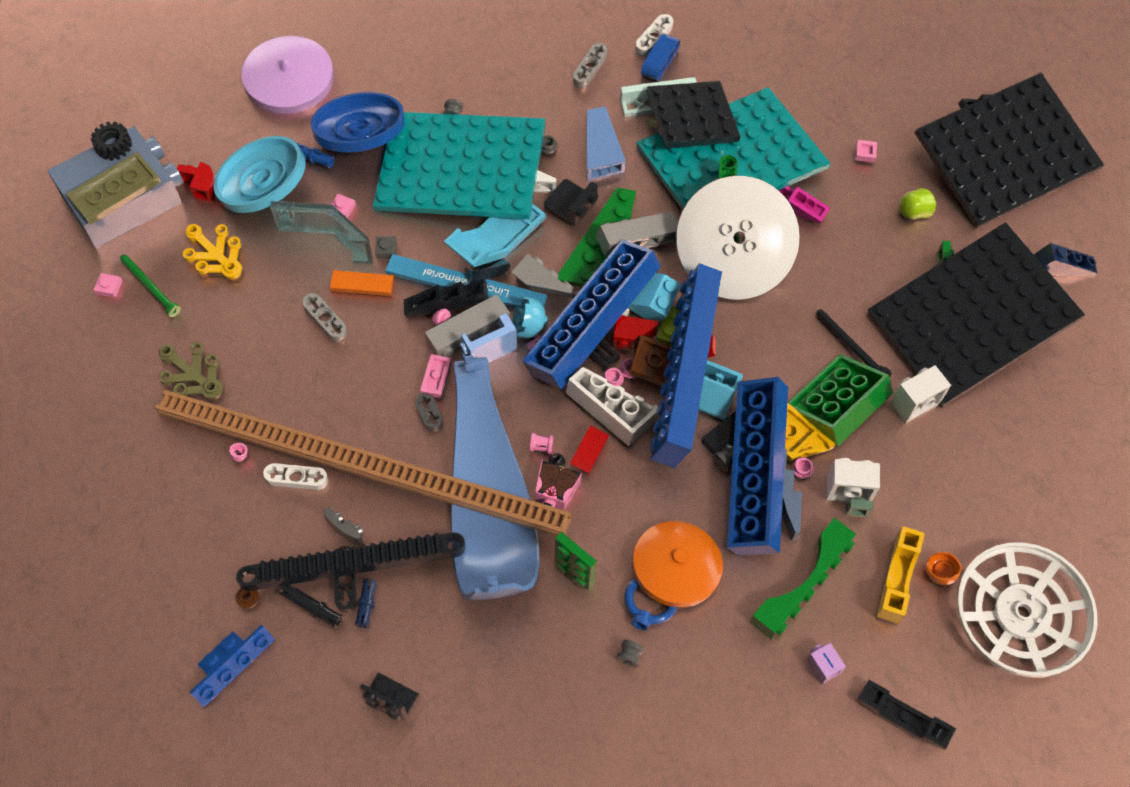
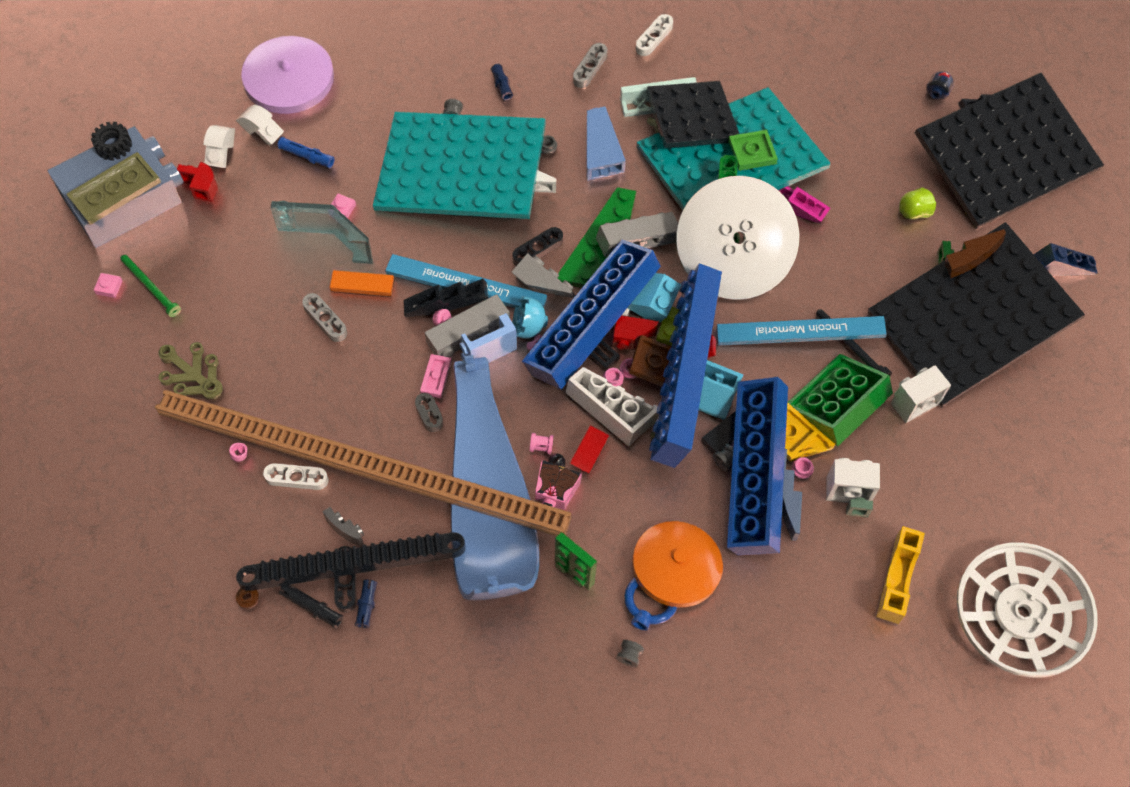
yellow plant [183,224,242,279] -> none
blue bracket [190,624,275,707] -> none
medium azure container [214,136,306,213] -> none
blue container [311,92,405,152] -> none
black bracket [359,672,420,721] -> none
dark grey plate [375,236,397,258] -> none
medium azure windscreen [444,204,546,267] -> none
black slope [464,259,510,282] -> none
black bracket [544,179,599,226] -> none
blue beam [640,33,680,81] -> none
green arch [750,518,856,640] -> none
lavender brick [807,643,846,684] -> none
bright pink plate [855,140,877,163] -> none
black slope [858,680,956,750] -> none
orange hair [926,552,962,586] -> none
none -> white brick [203,125,235,168]
none -> white brick [236,105,284,146]
none -> dark blue pin [491,64,513,101]
none -> black beam [512,227,563,266]
none -> dark azure tile [717,316,887,346]
none -> bright green plate [729,130,778,171]
none -> dark blue head [926,71,954,100]
none -> reddish brown slope [945,229,1006,278]

